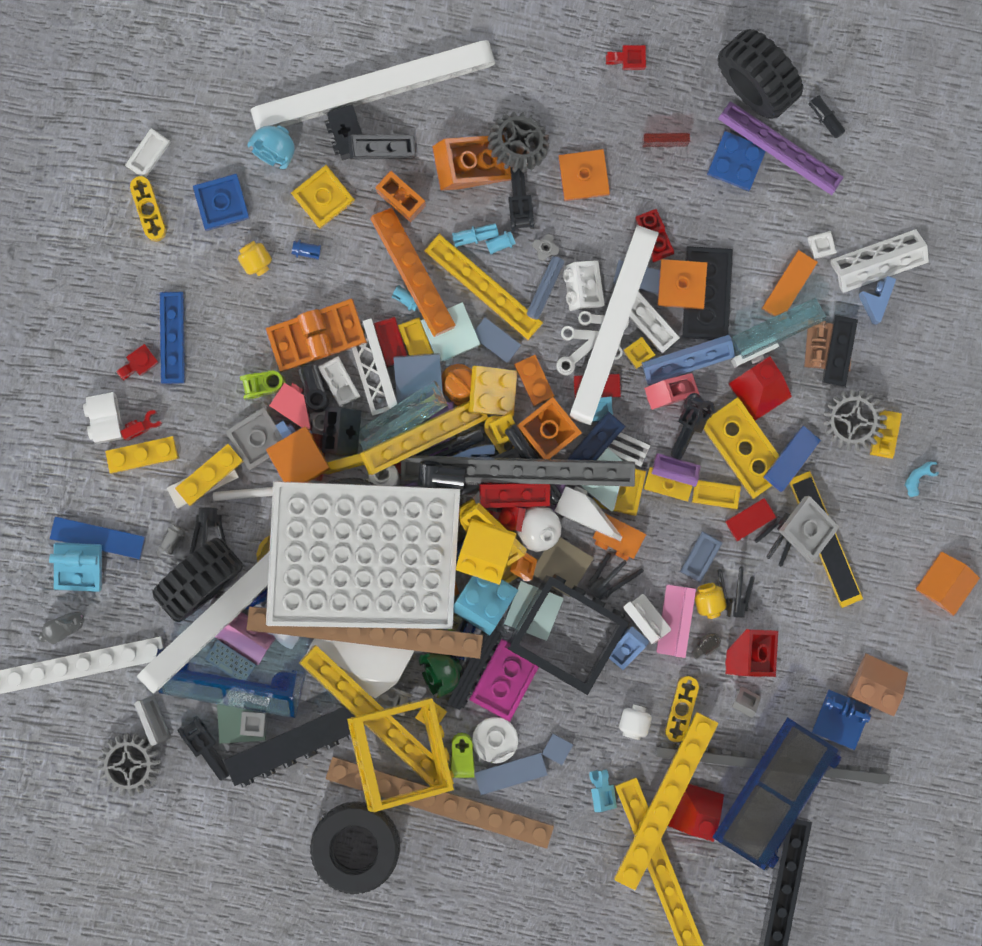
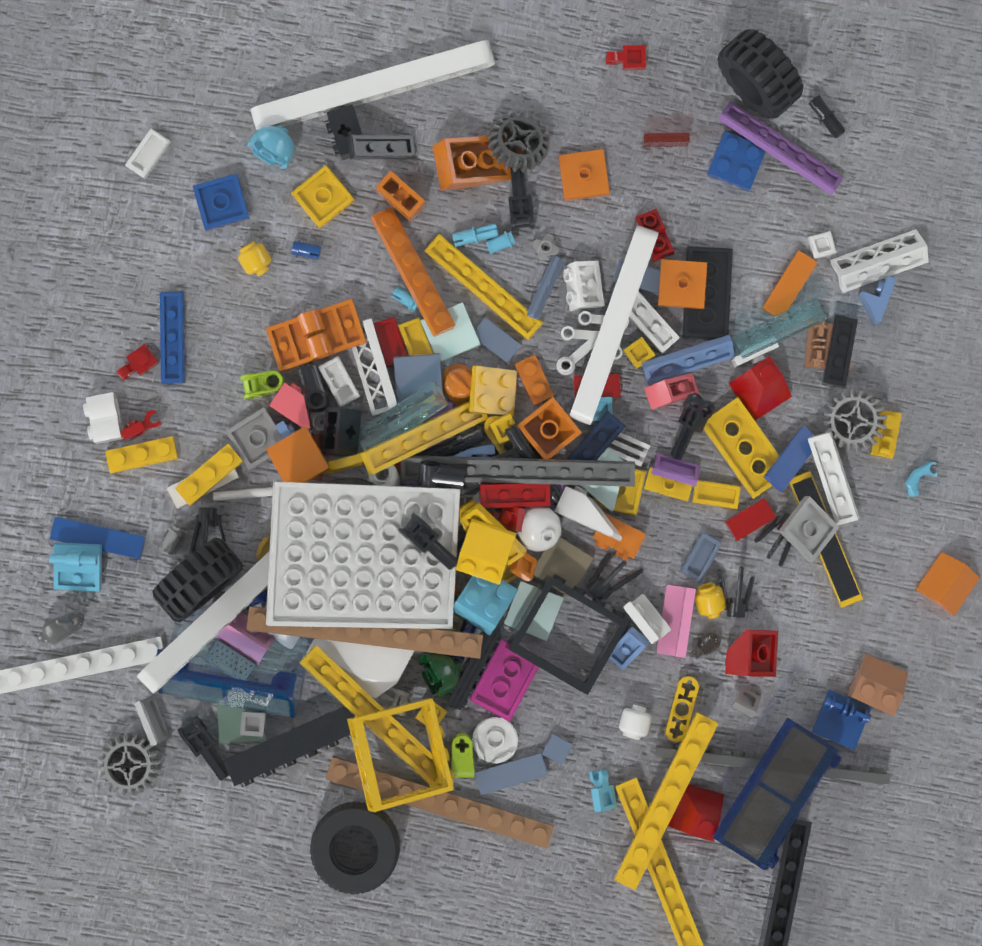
yellow beam [130,176,166,242] -> none
none -> black connector [398,512,458,570]
none -> white plate [808,431,860,525]

